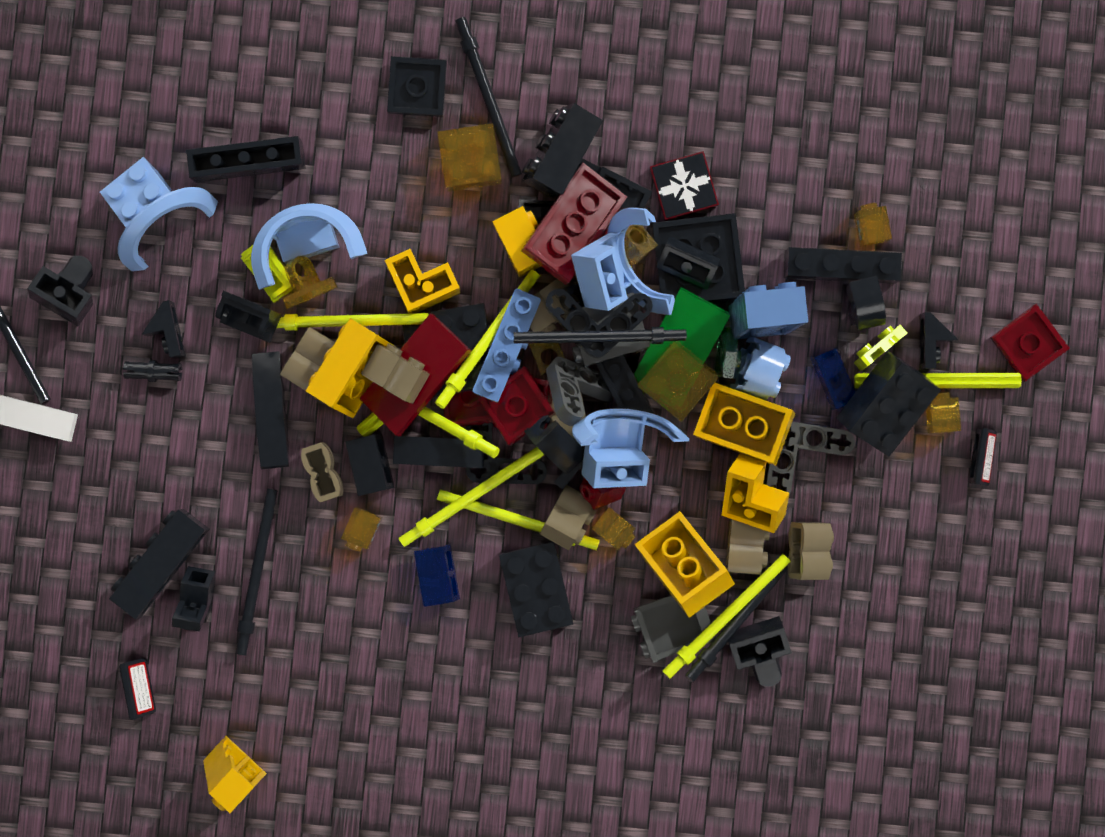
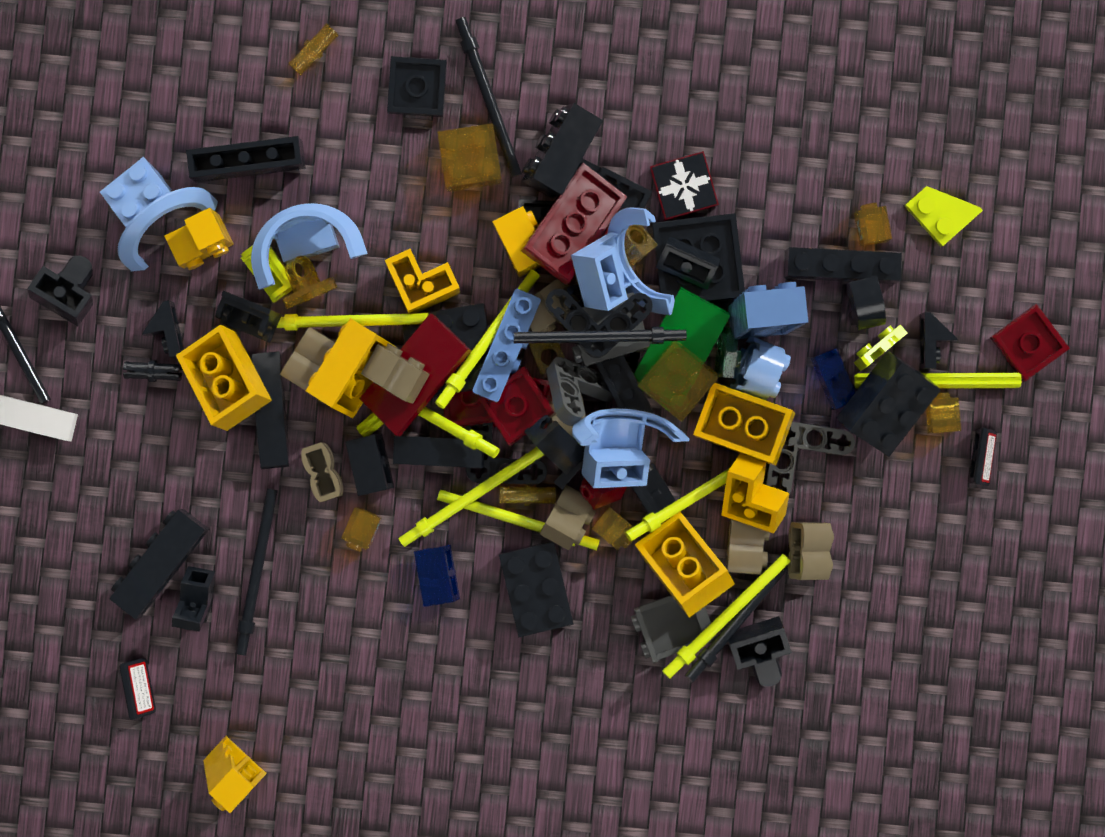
none -> yellow brick [164,208,234,270]
none -> yellow brick [176,324,272,431]
none -> clear yellow pin [288,23,339,76]
none -> clear yellow pin [499,484,556,506]
none -> neon yellow bar [625,468,730,542]
none -> black hinge [631,463,676,524]
none -> neon yellow wing [904,186,983,247]

